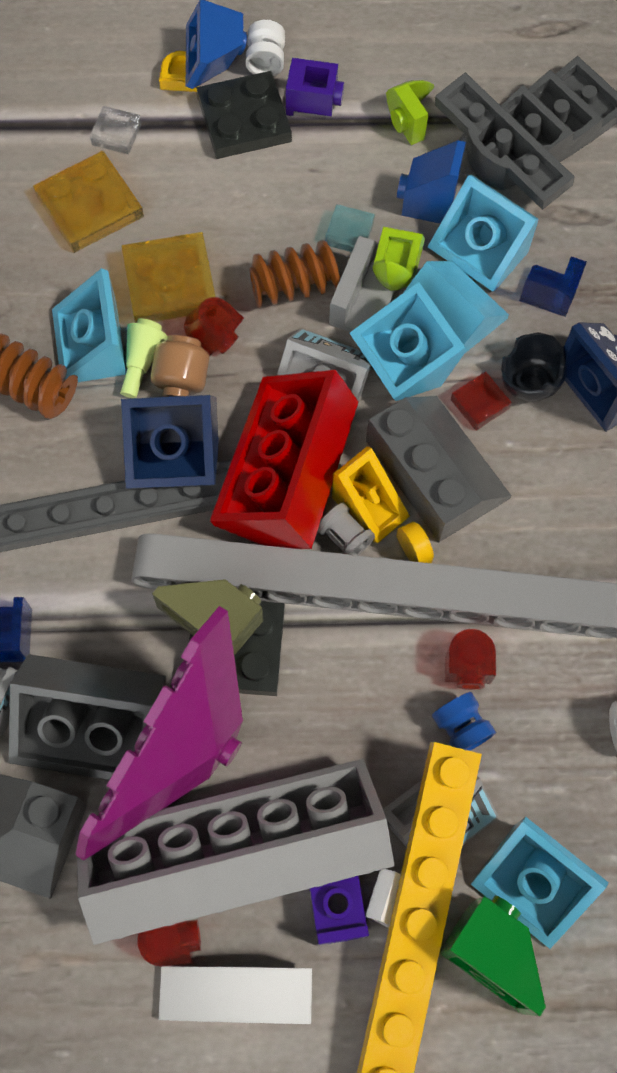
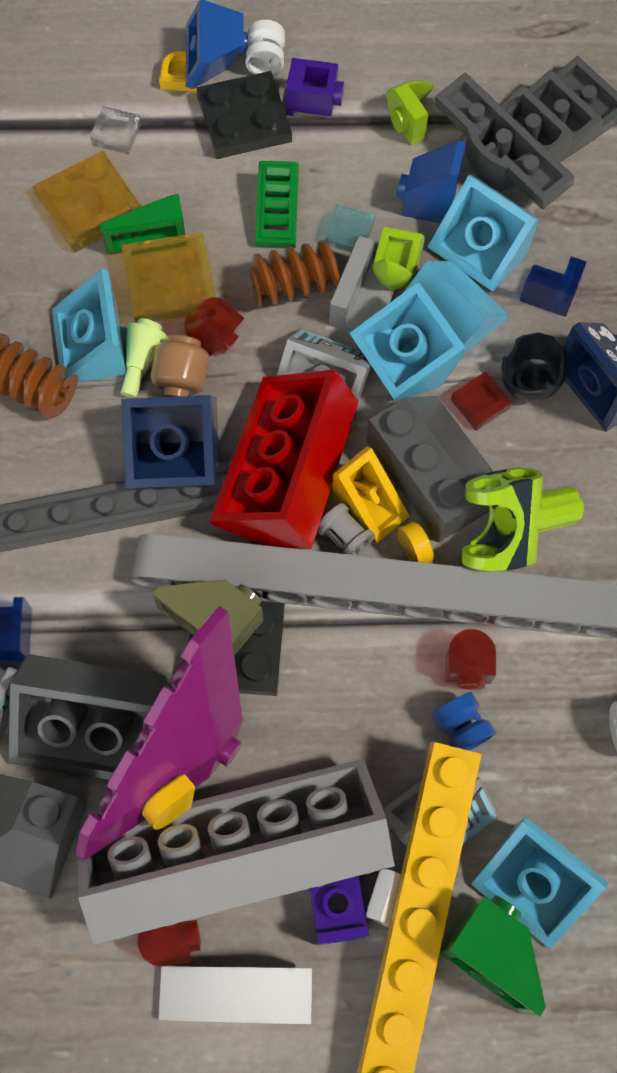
none -> green slope [100,194,187,255]
none -> yellow tile [142,774,195,830]
none -> green slope [255,161,299,248]
none -> lime connector [461,467,584,571]

